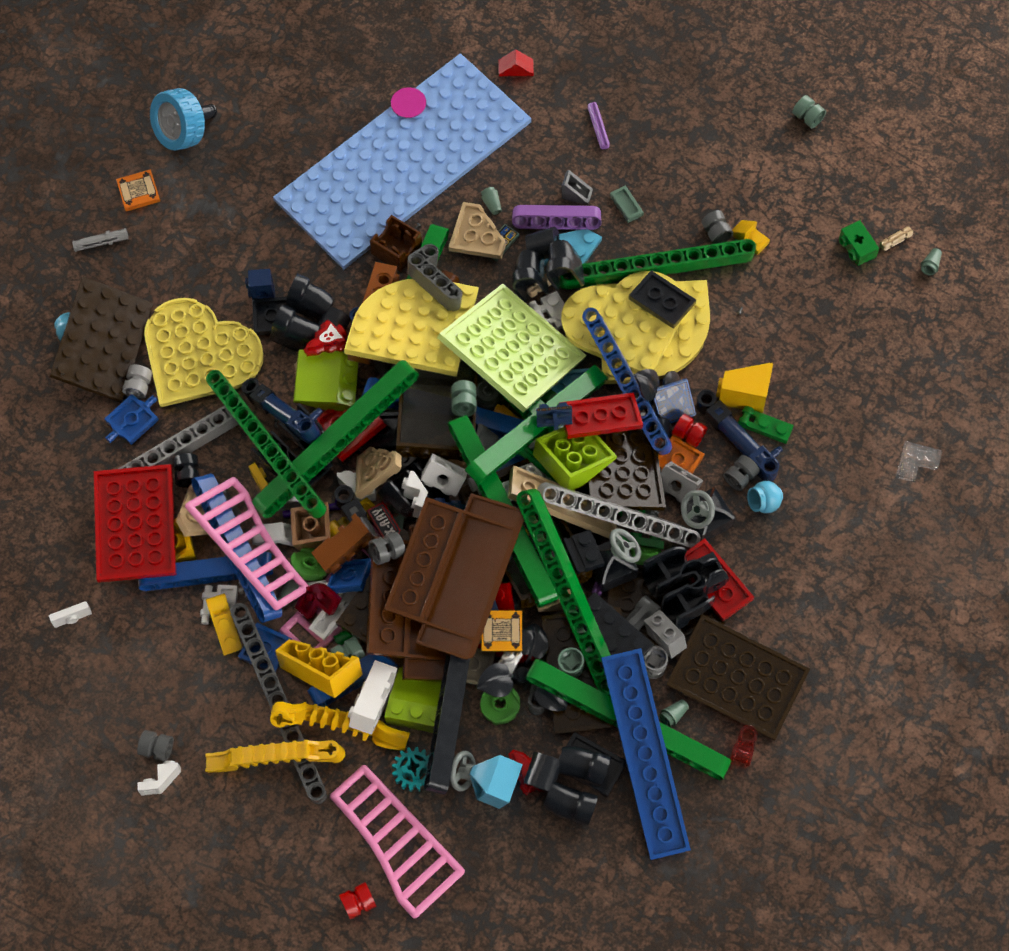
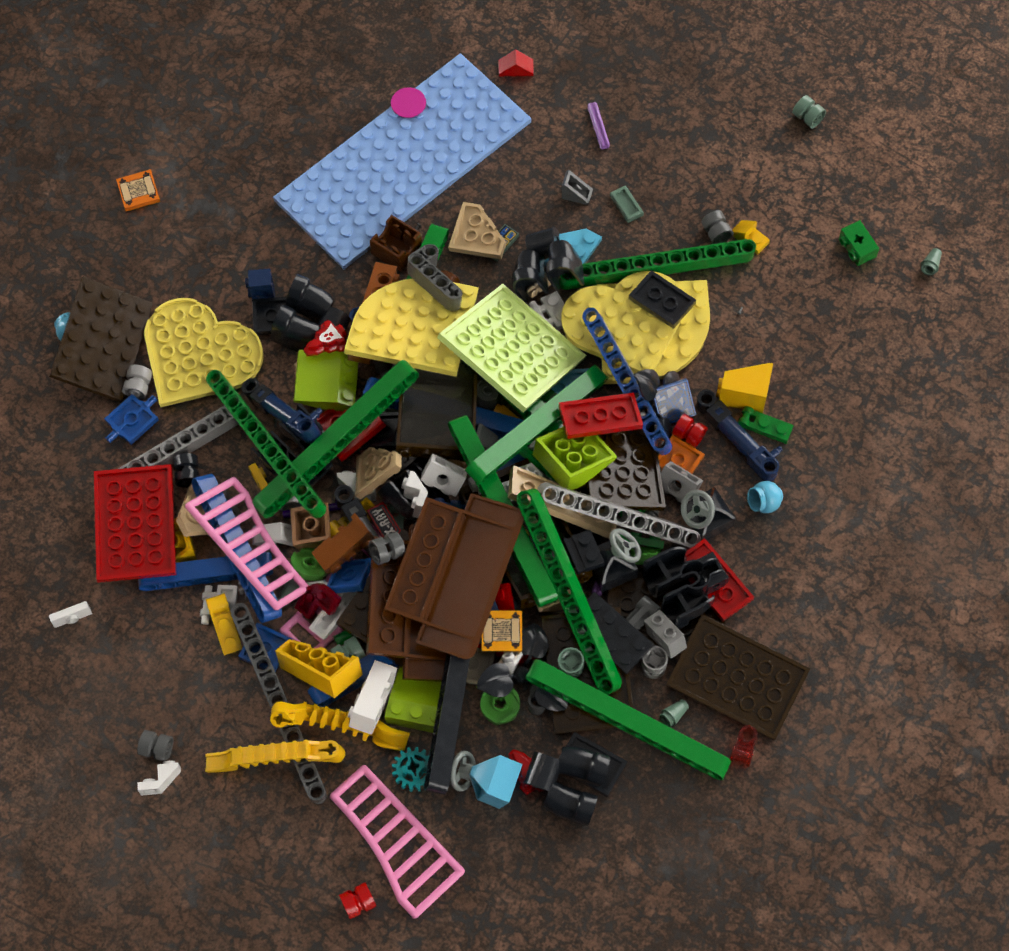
light grey pin [72,228,129,252] -> none
dark azure wheel [150,88,217,151] -> none
sand green wheel [451,380,477,417] -> none
sand green cone [481,187,502,215] -> none
medium lavender beam [512,205,601,230] -> none
dark blue hips [536,402,572,430] -> none
blue plate [601,648,691,860] -> none
dark grey wheel [723,455,760,491] -> none
tan axle [879,227,913,251] -> none
clear plate [896,441,942,482] -> none

